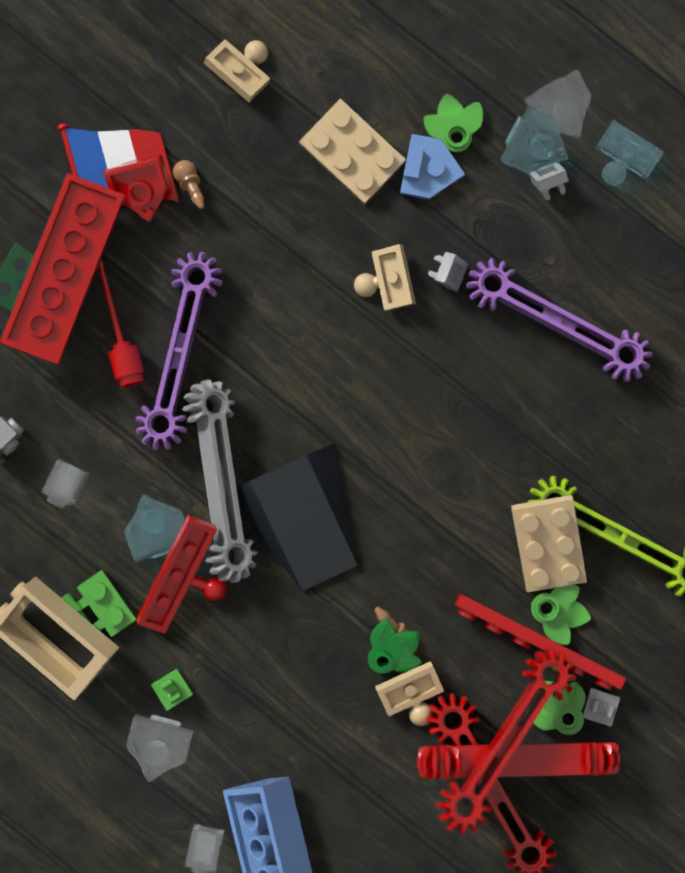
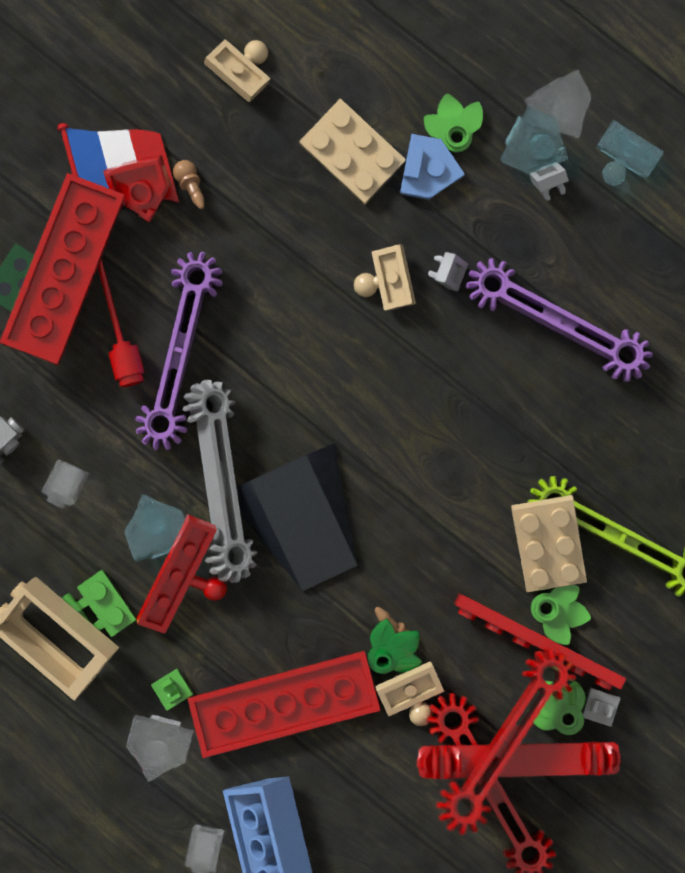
none -> red plate [187,650,380,758]

